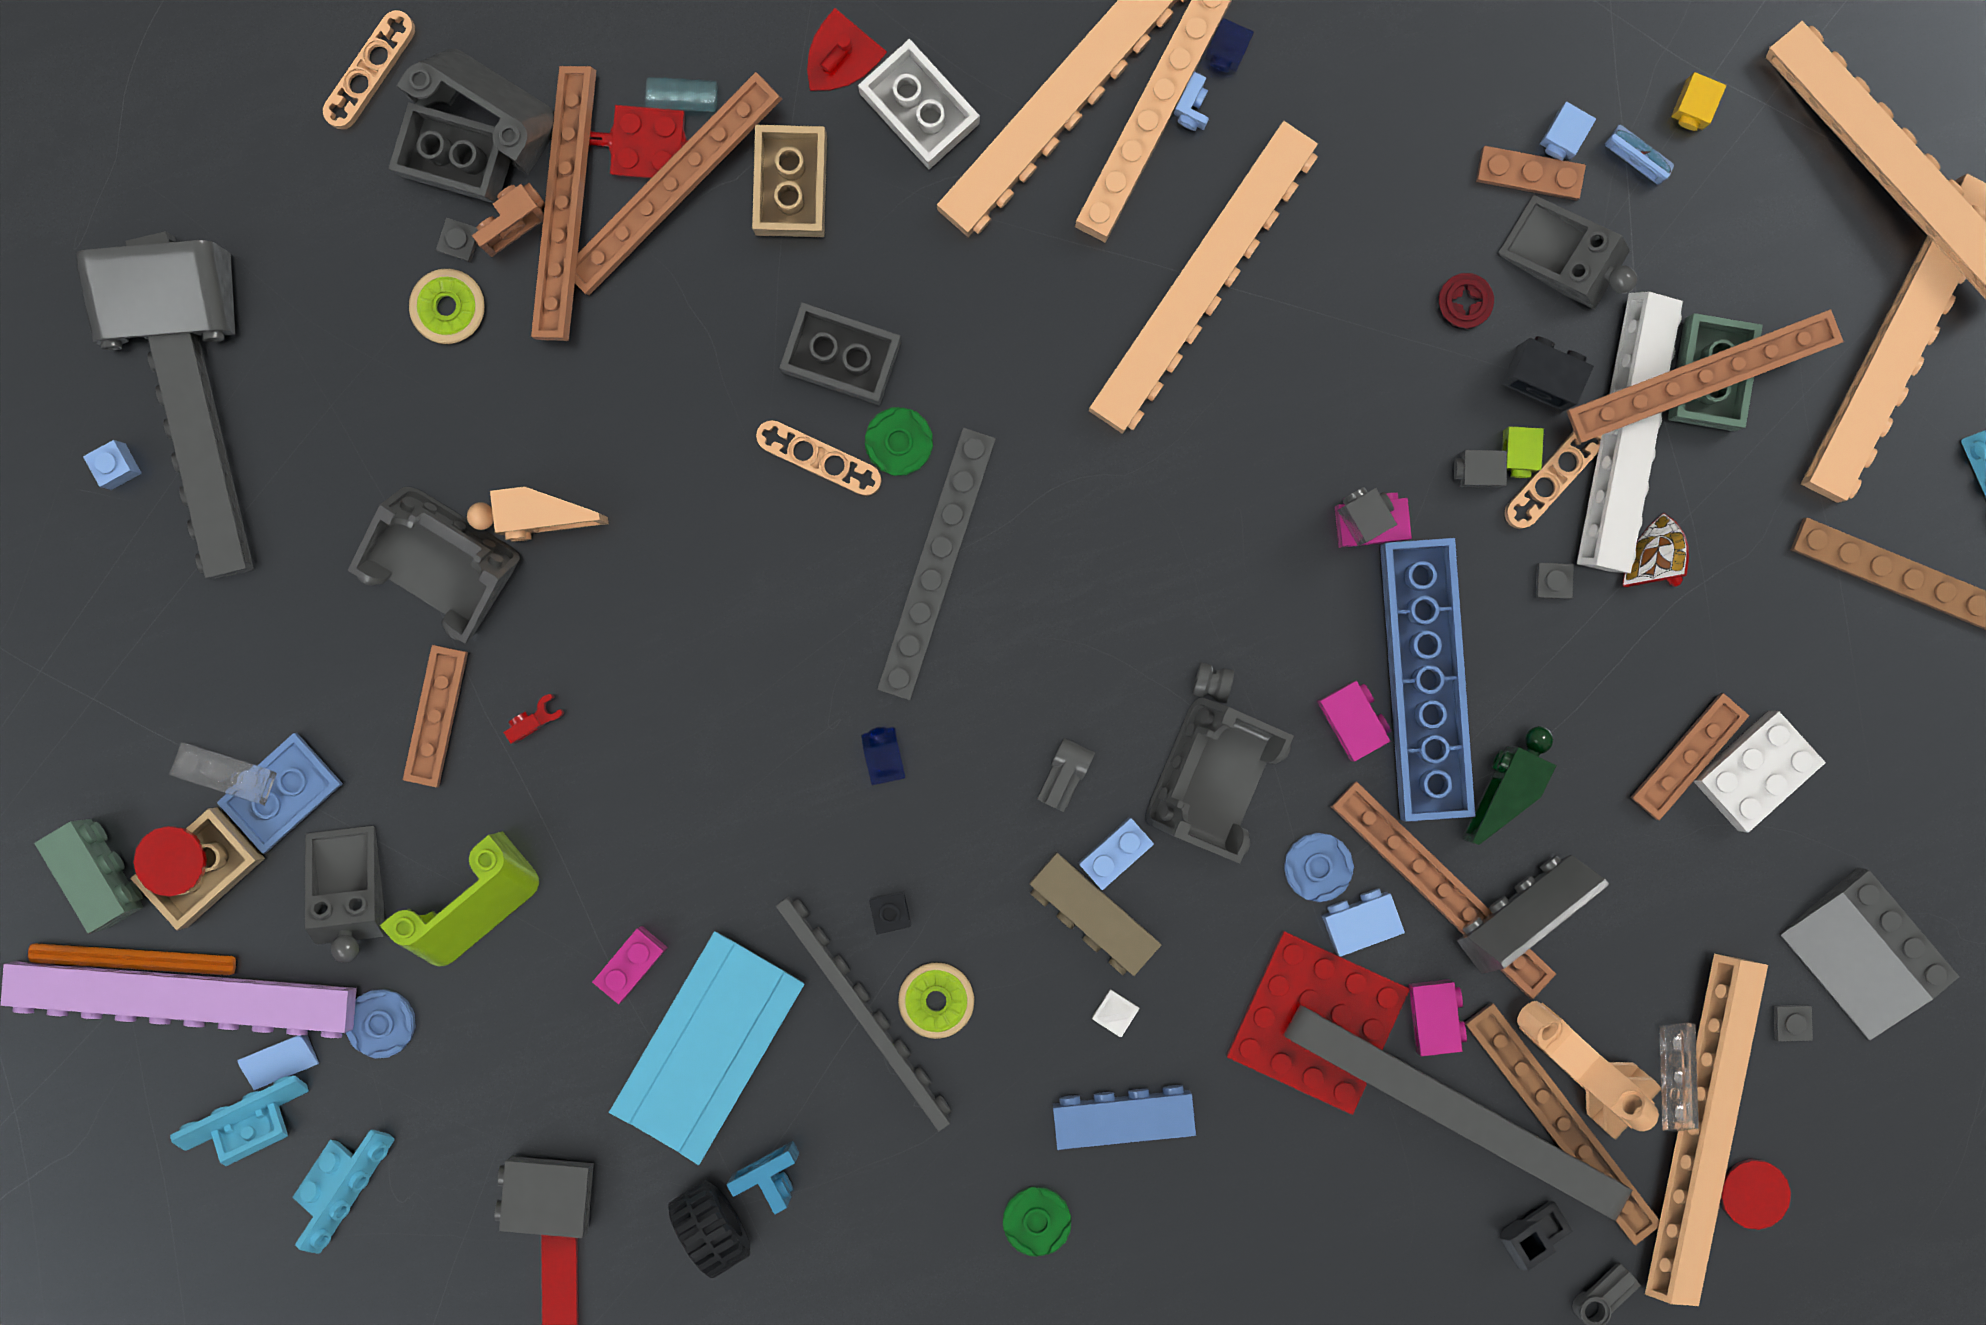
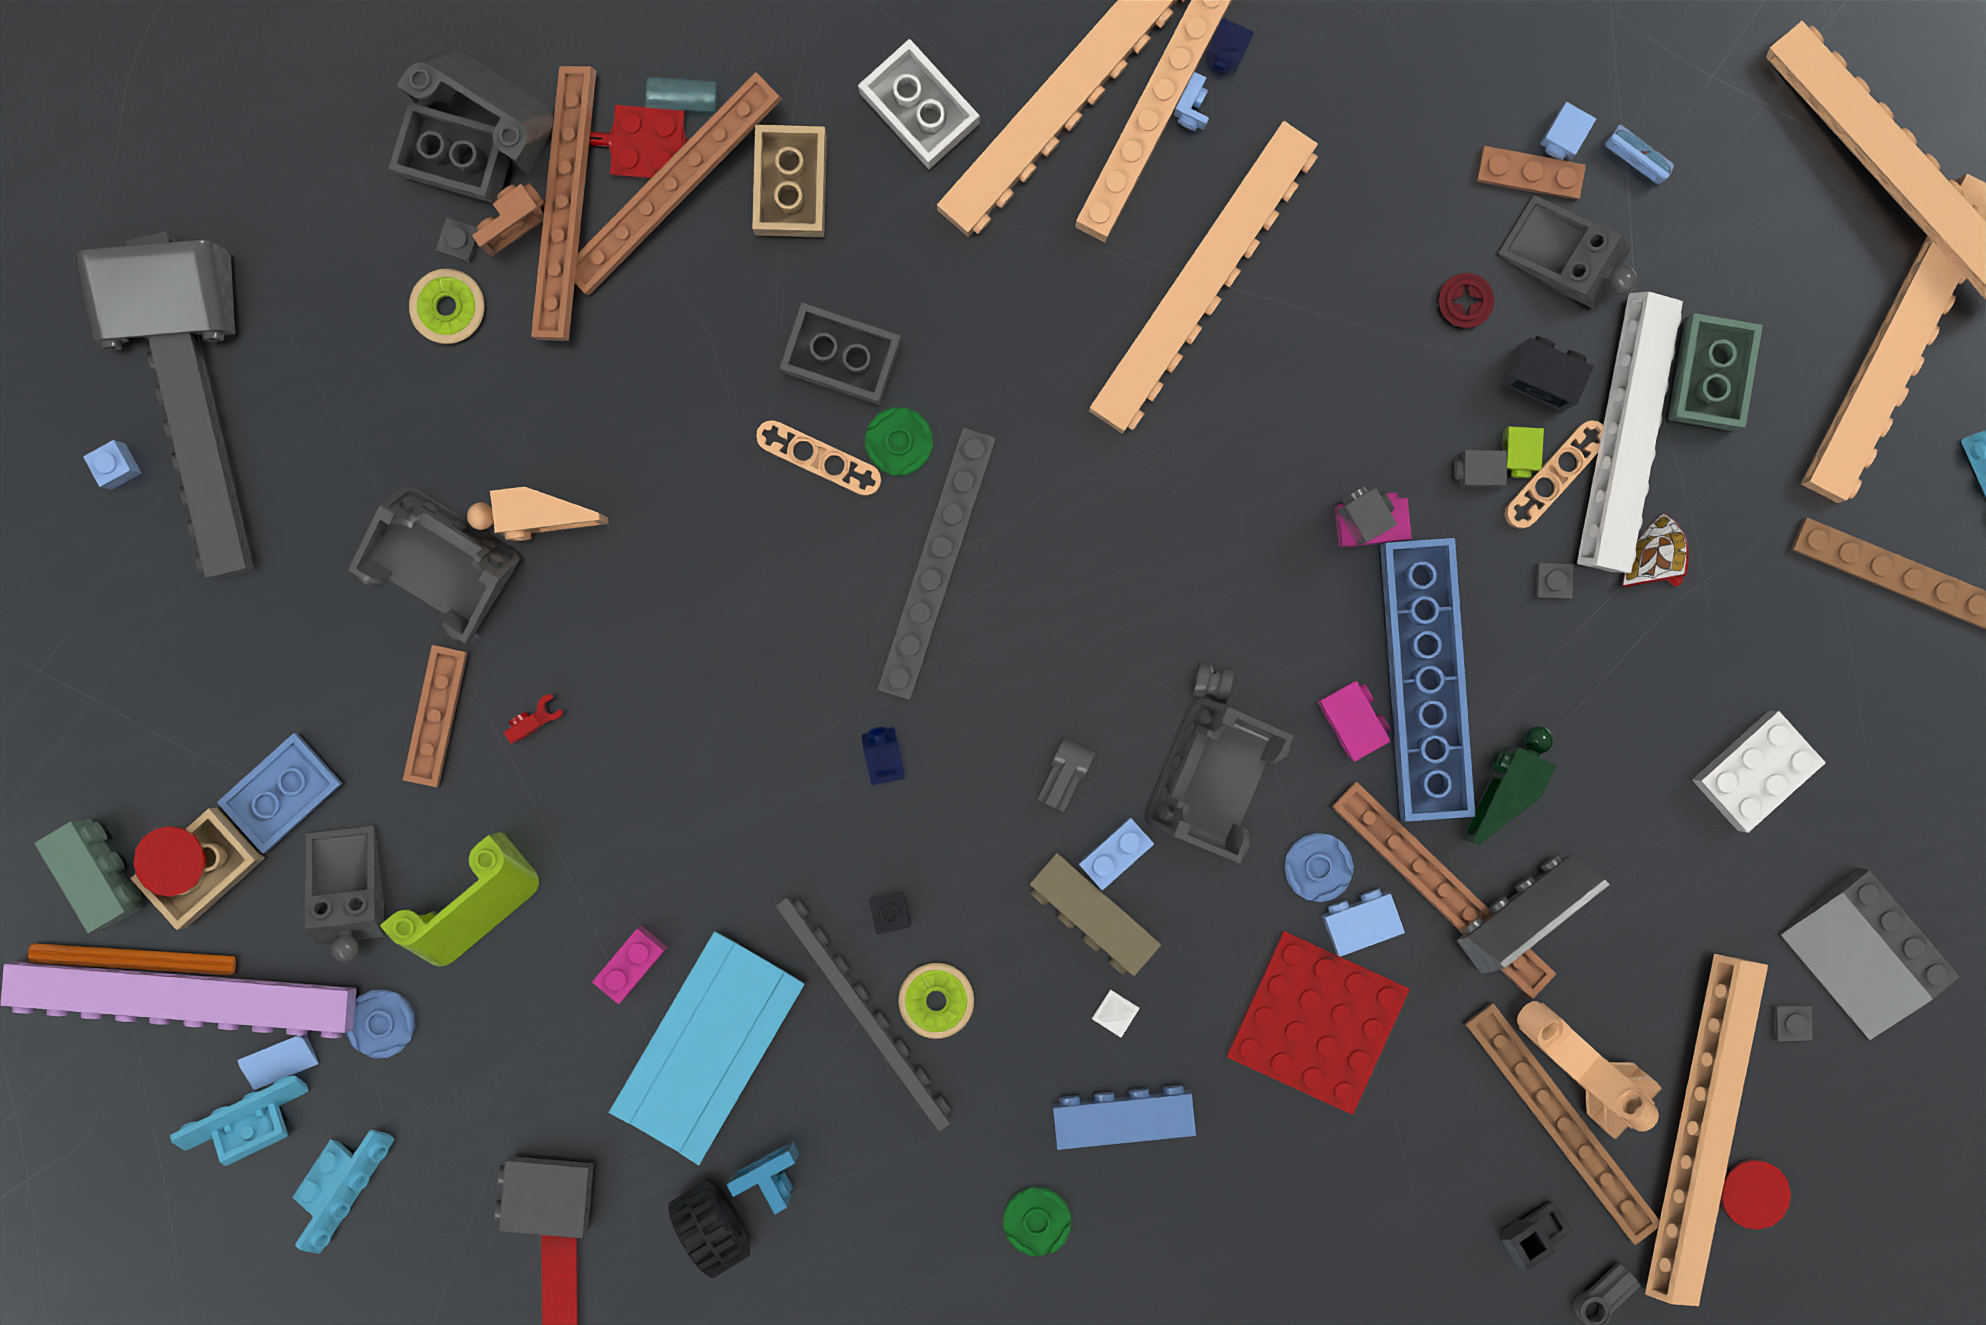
clear plate [169,742,277,806] -> none
light nougat beam [323,10,415,129] -> none
red shield [807,8,887,91] -> none
dark grey beam [1283,1005,1633,1221] -> none
dark pink brick [1408,979,1467,1056] -> none
nougat plate [1567,309,1844,444] -> none
nougat plate [1630,693,1749,821] -> none
clear plate [1660,1023,1699,1132] -> none
yellow brick [1671,72,1726,131] -> none

